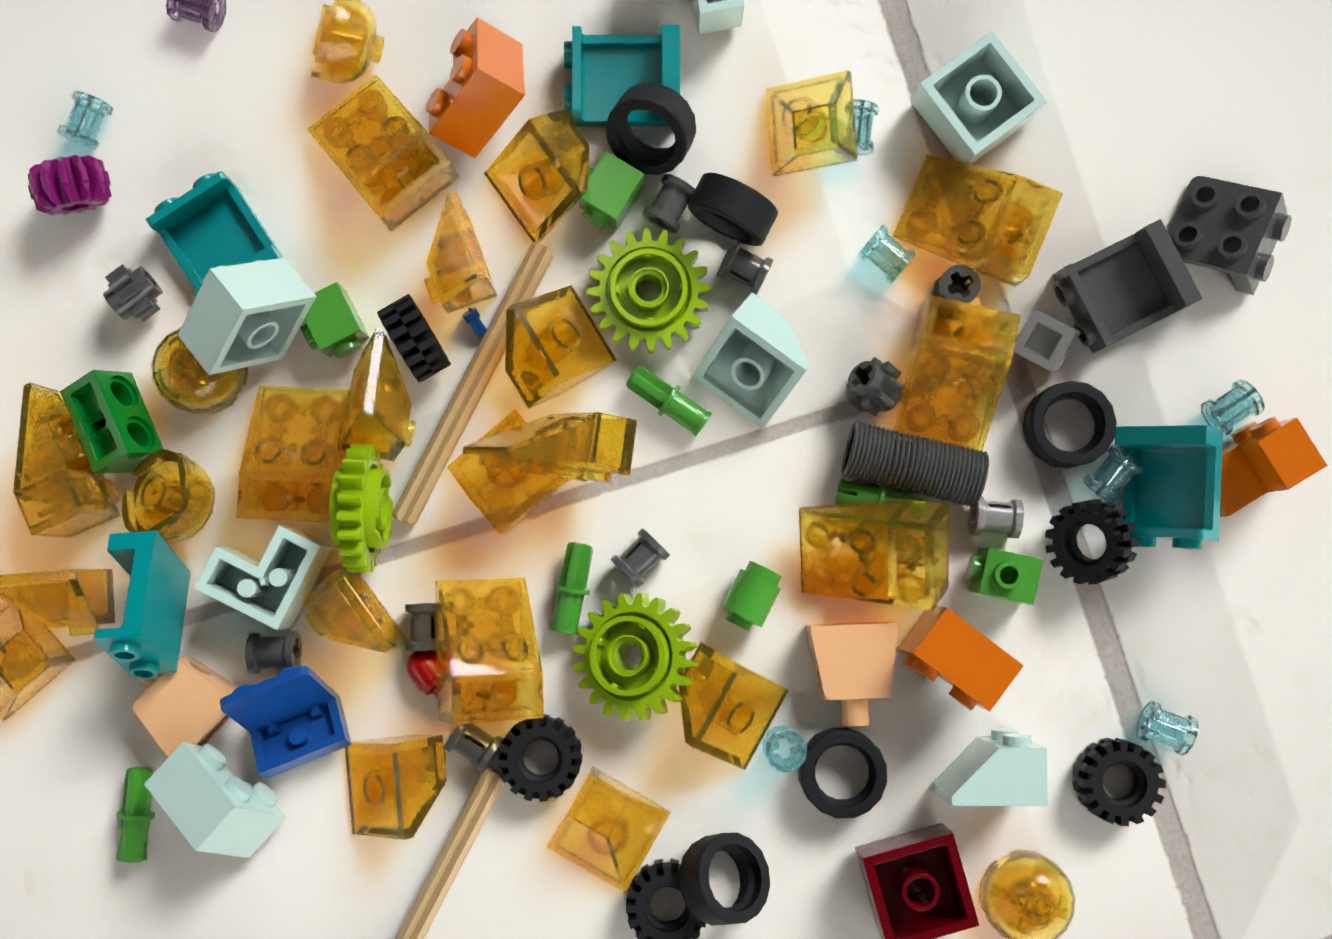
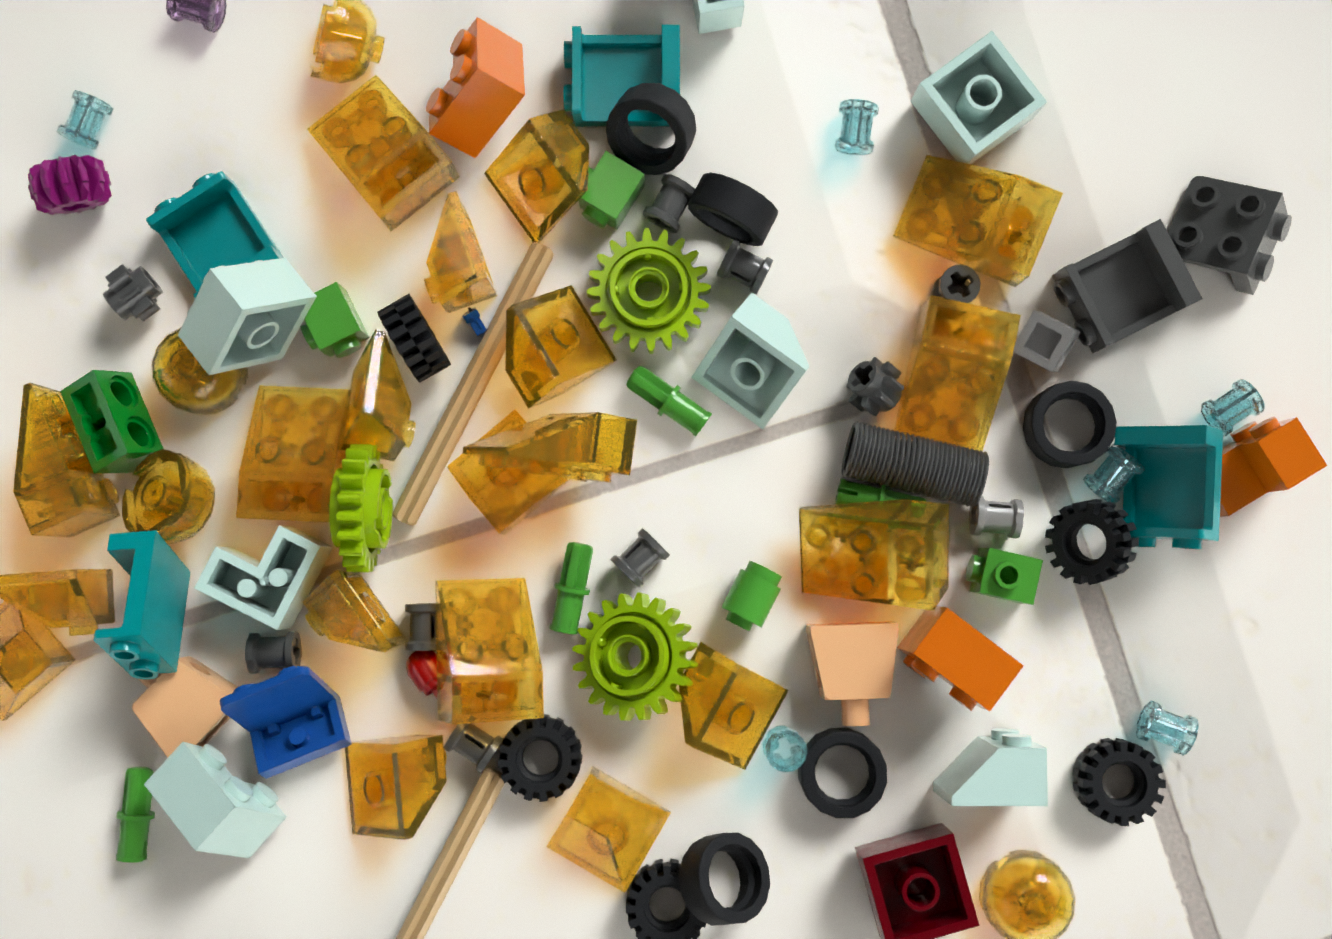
clear yellow slope [766,70,858,177] -> none
clear light blue bush [857,224,917,284] -> none

